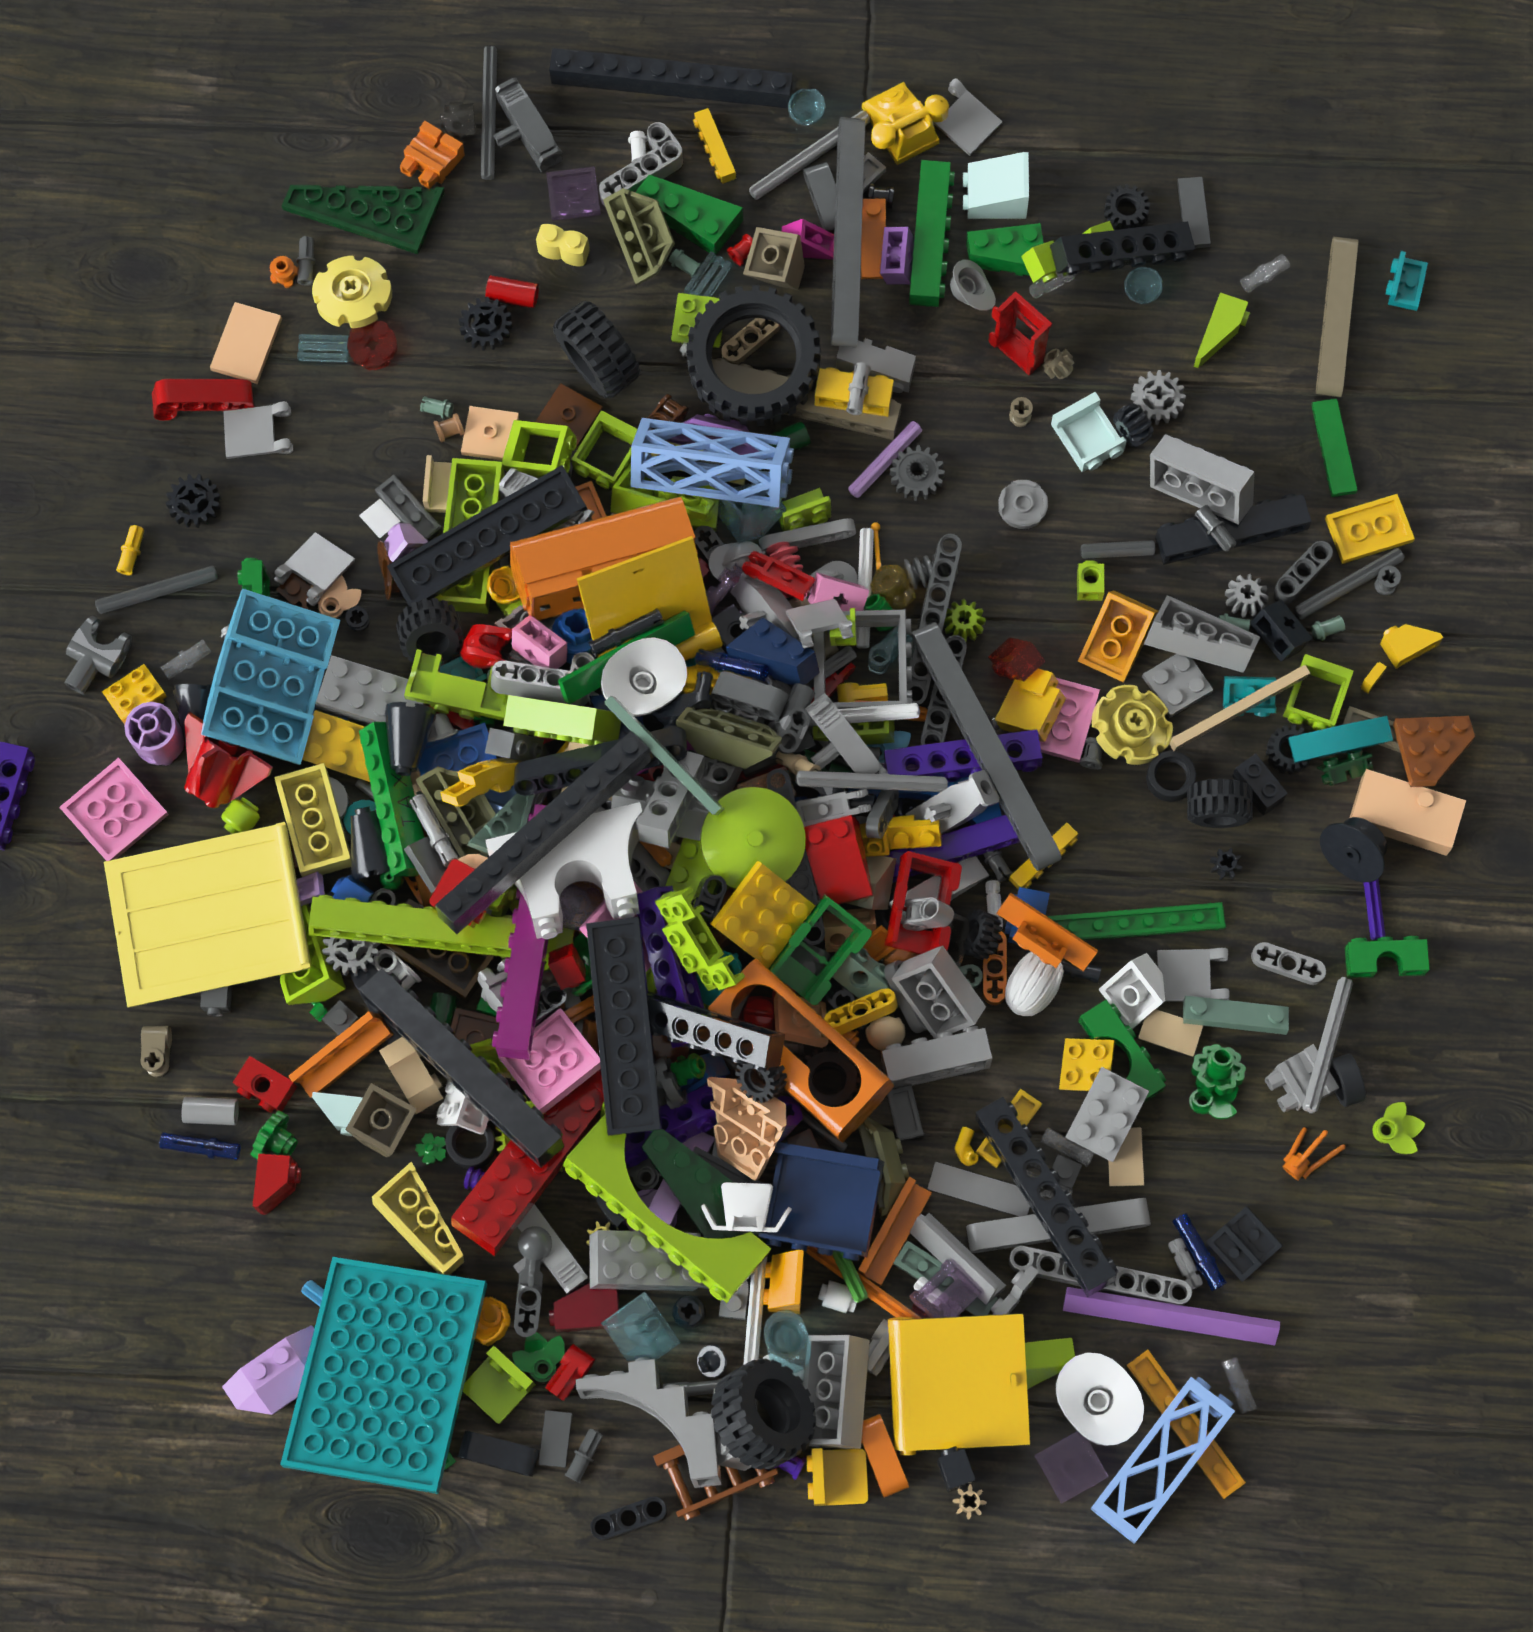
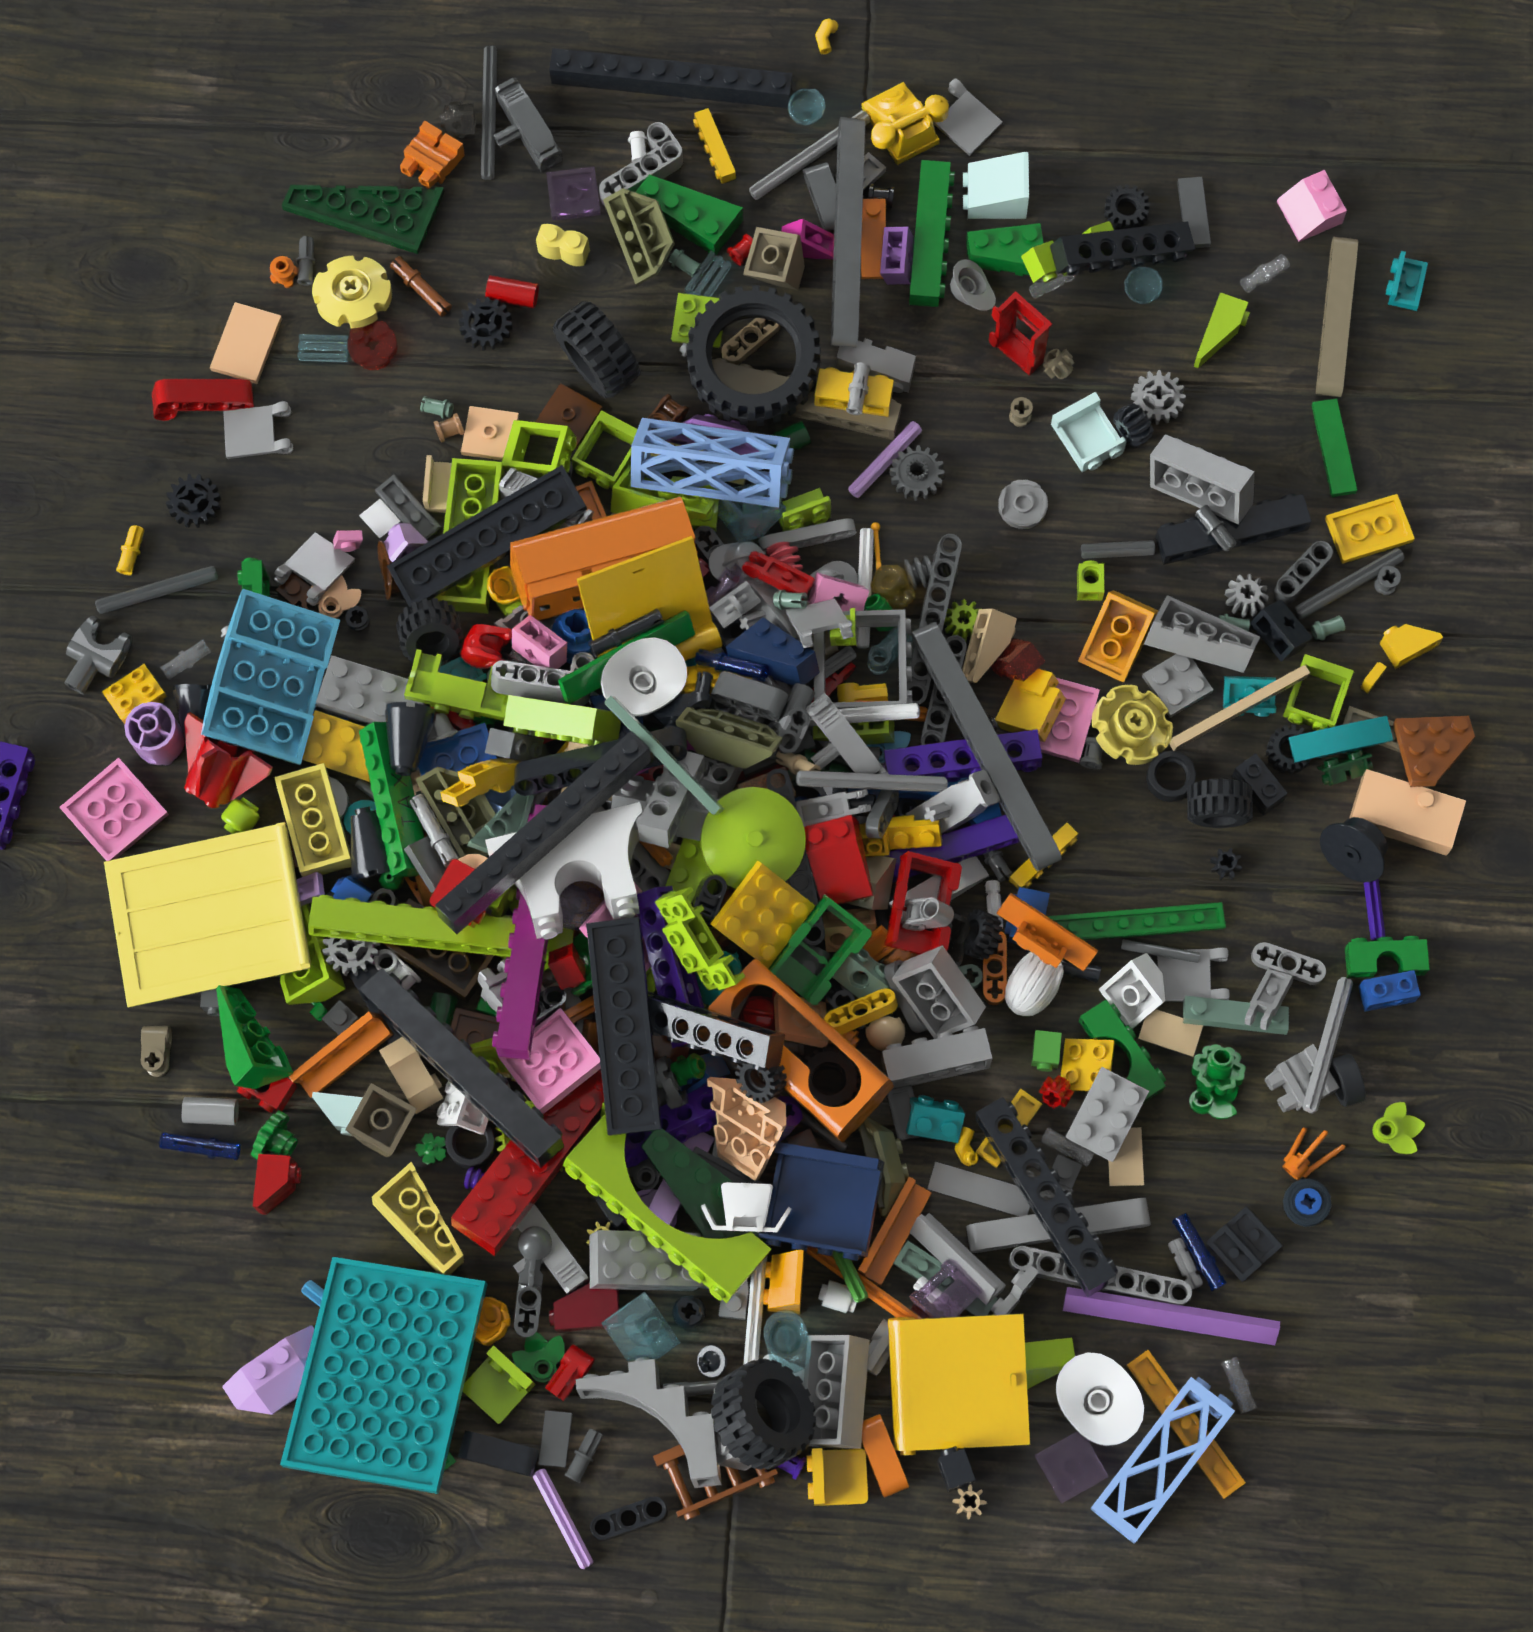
none -> green wedge [216,985,293,1089]
none -> bright pink plate [333,530,363,552]
none -> dark orange pin [390,256,452,317]
none -> lavender axle [533,1469,593,1569]
none -> light grey hips [709,581,761,628]
none -> sand green pin [773,590,808,610]
none -> yellow arm [815,18,838,54]
none -> teal bracket [906,1095,965,1143]
none -> tan slope [962,608,1017,683]
none -> bright green brick [1031,1030,1062,1072]
none -> red gear [1039,1075,1074,1109]
none -> dark grey bar [1121,939,1200,963]
none -> light grey hinge [1245,969,1293,1030]
none -> bright pink slope [1277,170,1347,242]
none -> black wheel [1283,1179,1331,1227]
none -> blue brick [1358,970,1420,1012]

